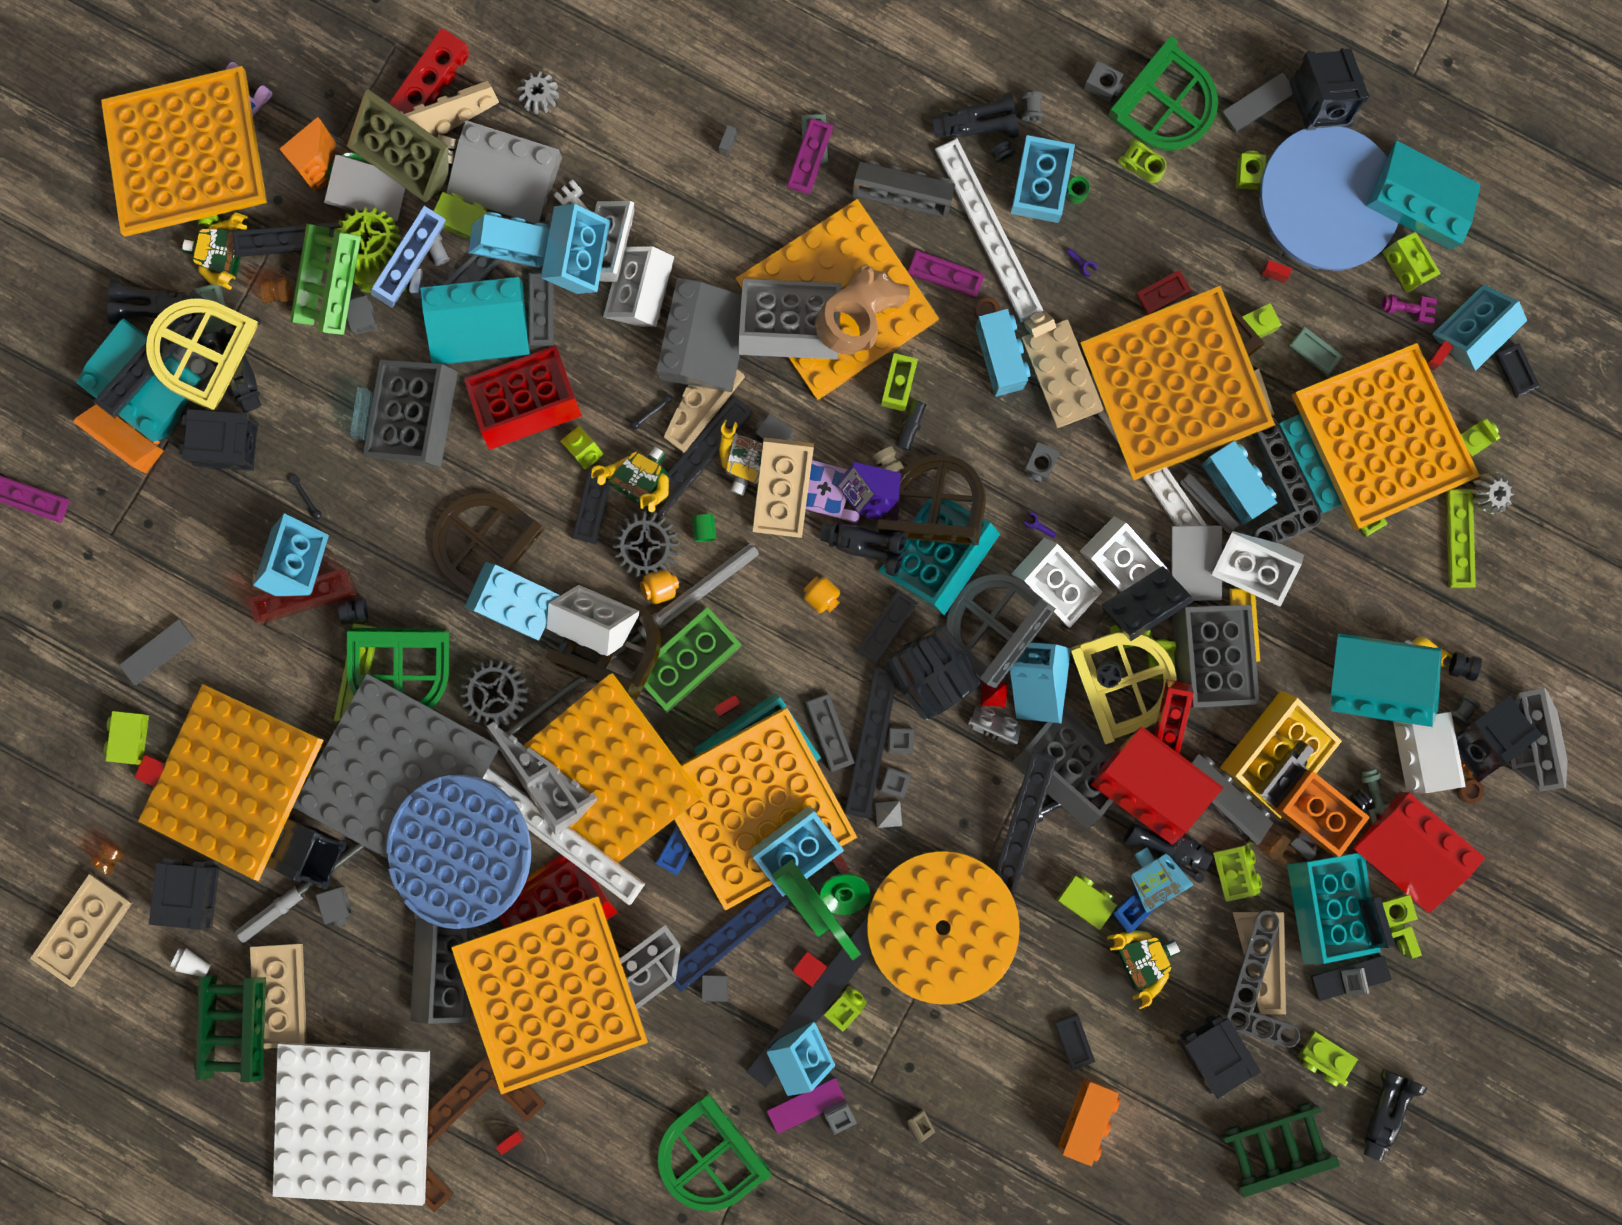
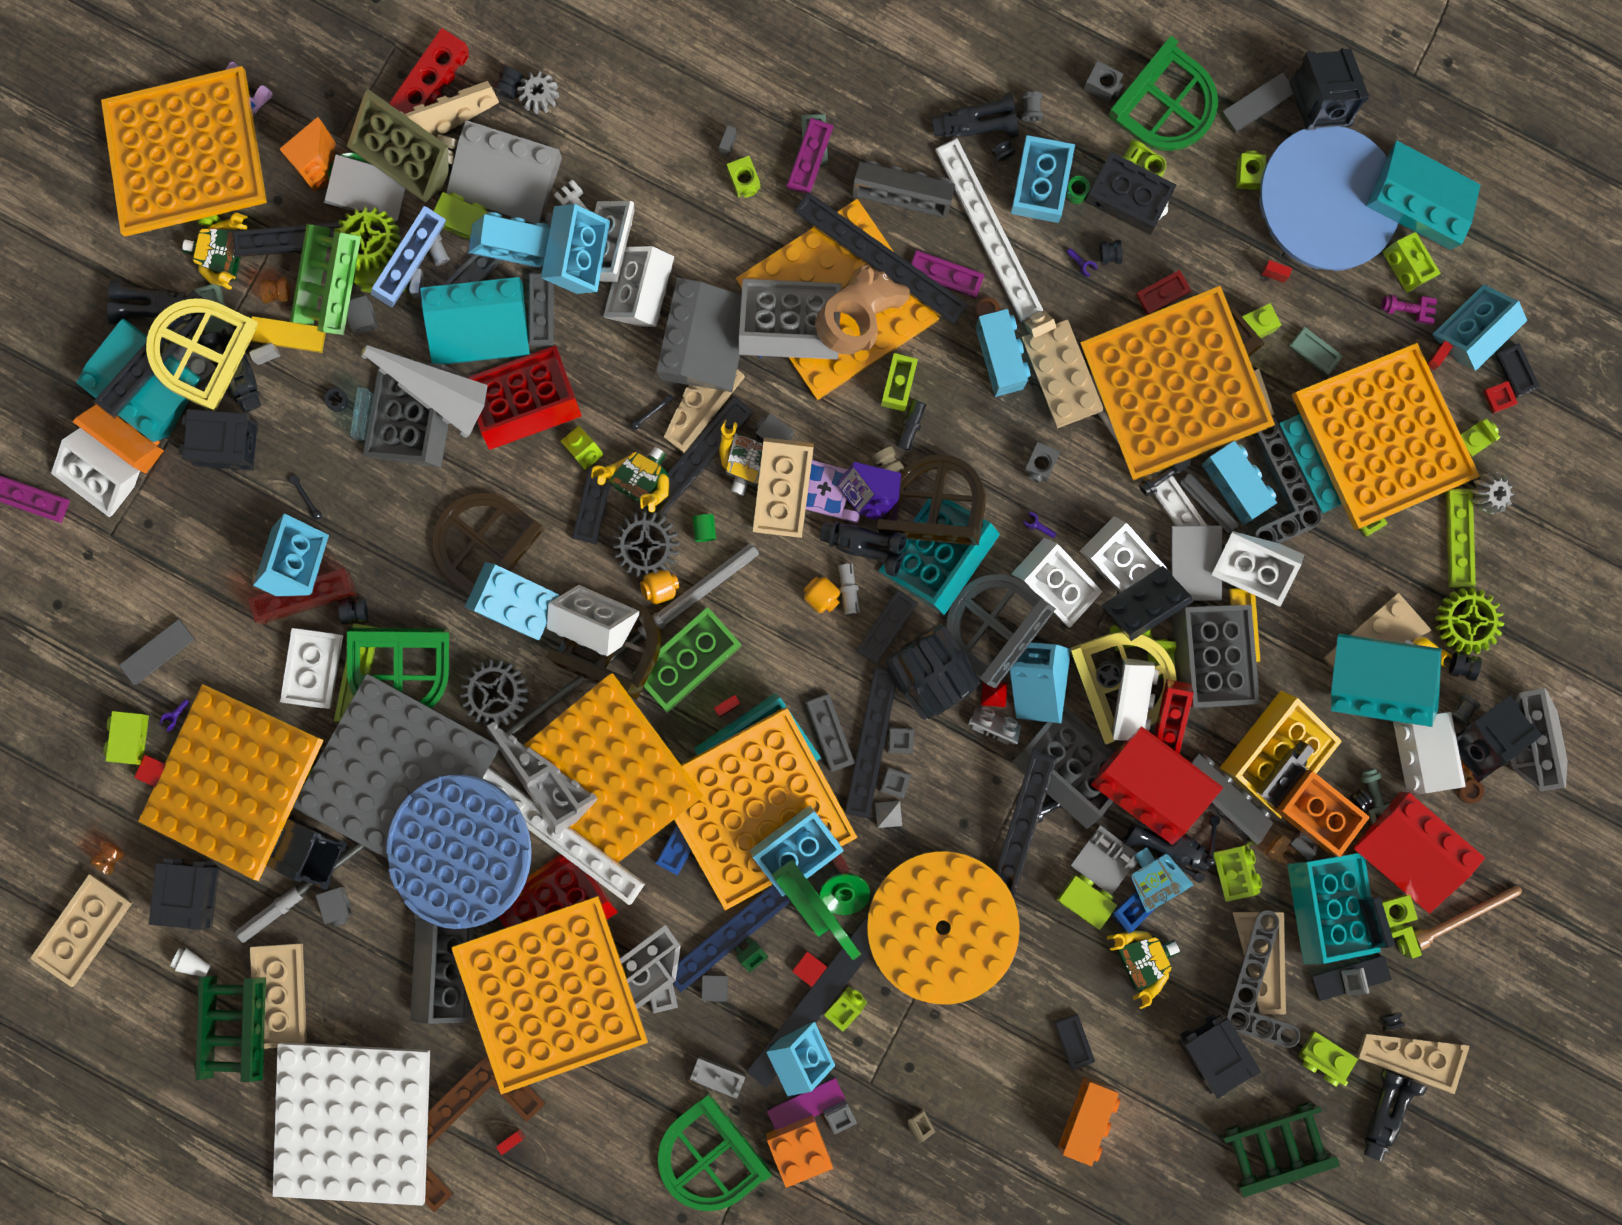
none -> white slope [51,428,140,517]
none -> dark purple hand [159,699,190,732]
none -> light grey tile [249,343,281,365]
none -> yellow tile [250,316,326,353]
none -> white plate [280,628,343,709]
none -> black bush [324,388,348,412]
none -> light grey wedge [361,345,488,438]
none -> black wheel [492,66,524,100]
none -> light grey tile [650,983,678,1013]
none -> light grey hinge [690,1056,746,1099]
none -> lime brick [727,156,760,198]
none -> dark green tile [735,938,769,973]
none -> orange brick [766,1115,833,1188]
none -> black tile [794,192,968,326]
none -> light grey pin [837,563,860,615]
none -> light grey hinge [1071,825,1138,895]
none -> black piece [1086,152,1177,235]
none -> black wheel [1099,239,1123,266]
none -> white slope [1112,658,1159,740]
none -> black hinge [1138,459,1191,497]
none -> black hinge [1205,816,1220,866]
none -> tan wing [1323,593,1432,670]
none -> tan wing [1356,1034,1470,1094]
none -> black bush [1379,1012,1405,1030]
none -> medium nougat piece [1414,886,1522,951]
none -> lime gear [1435,588,1505,655]
none -> red tile [1483,381,1518,414]

